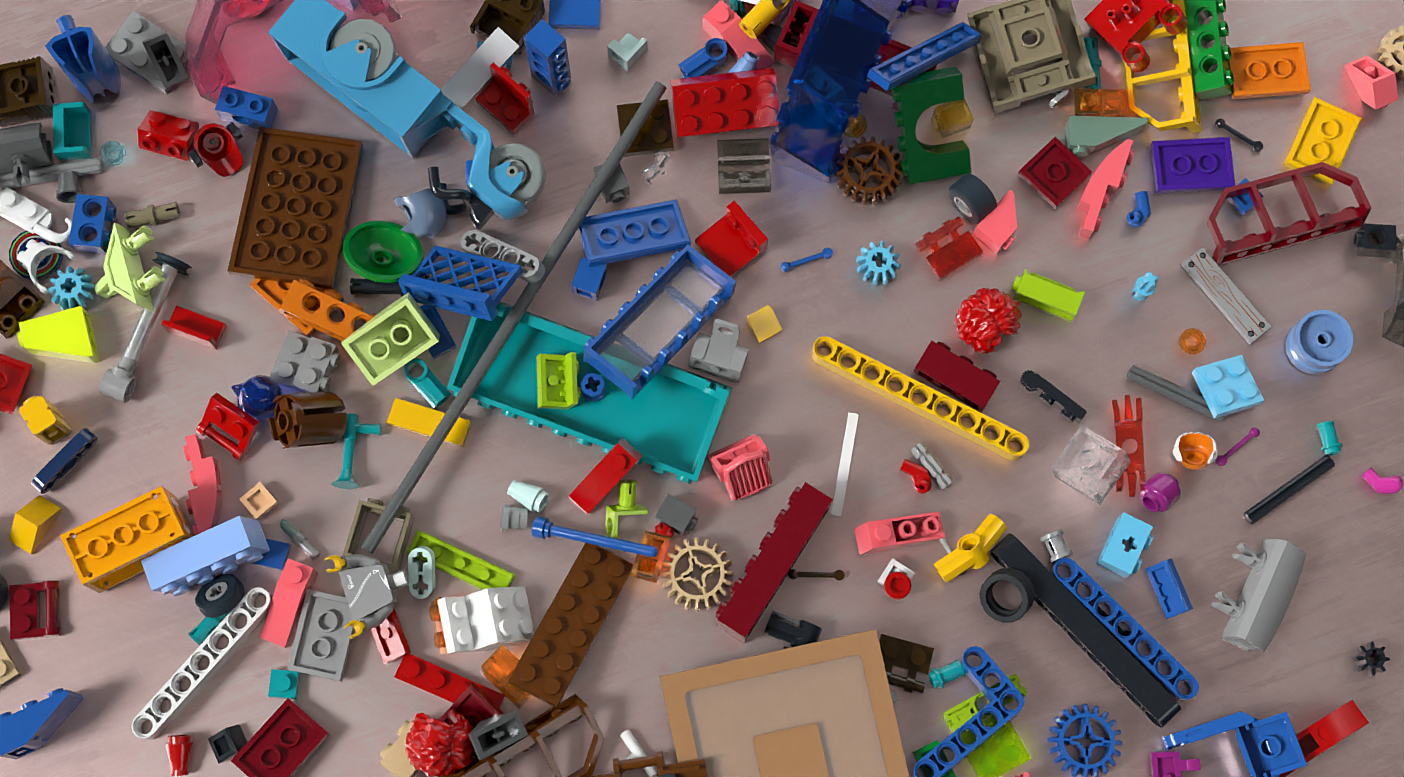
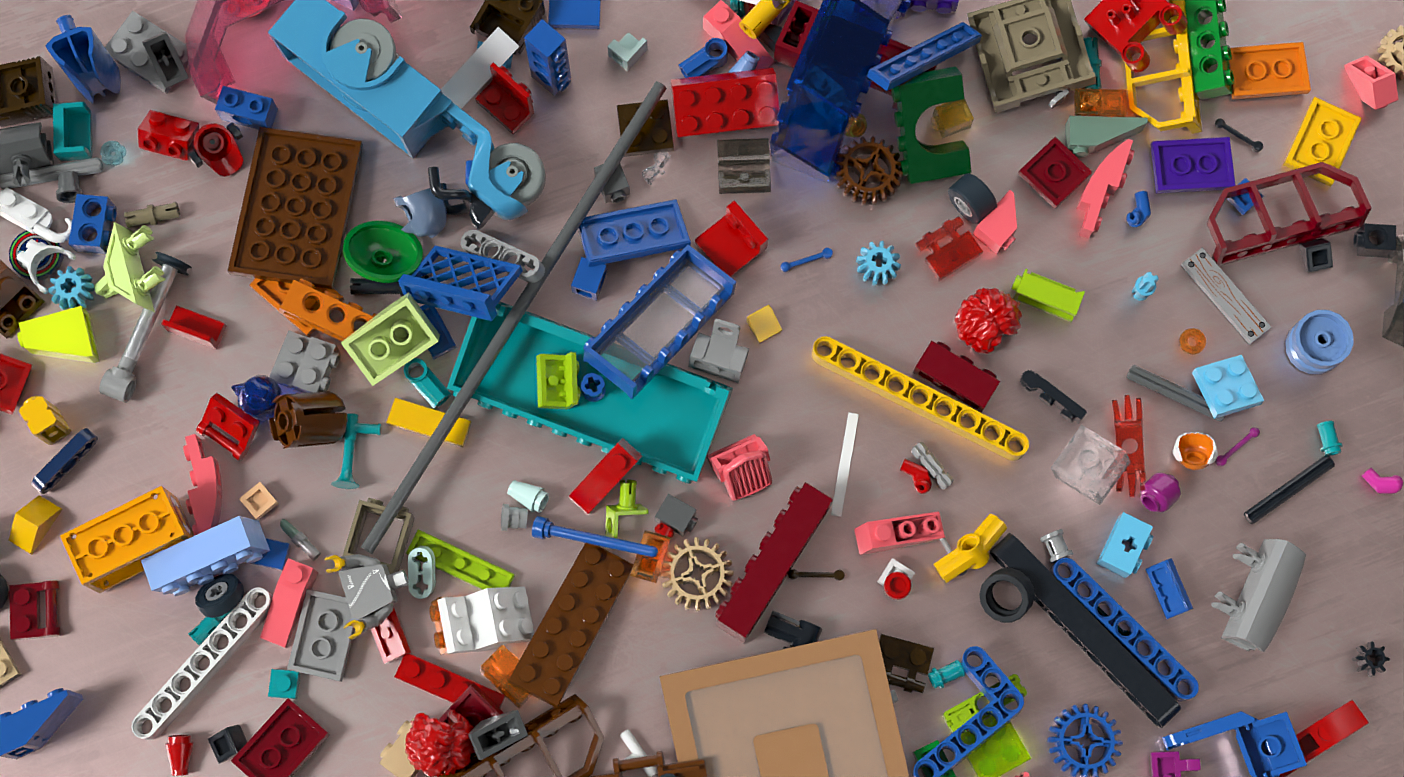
none -> black slope [1299,238,1333,273]

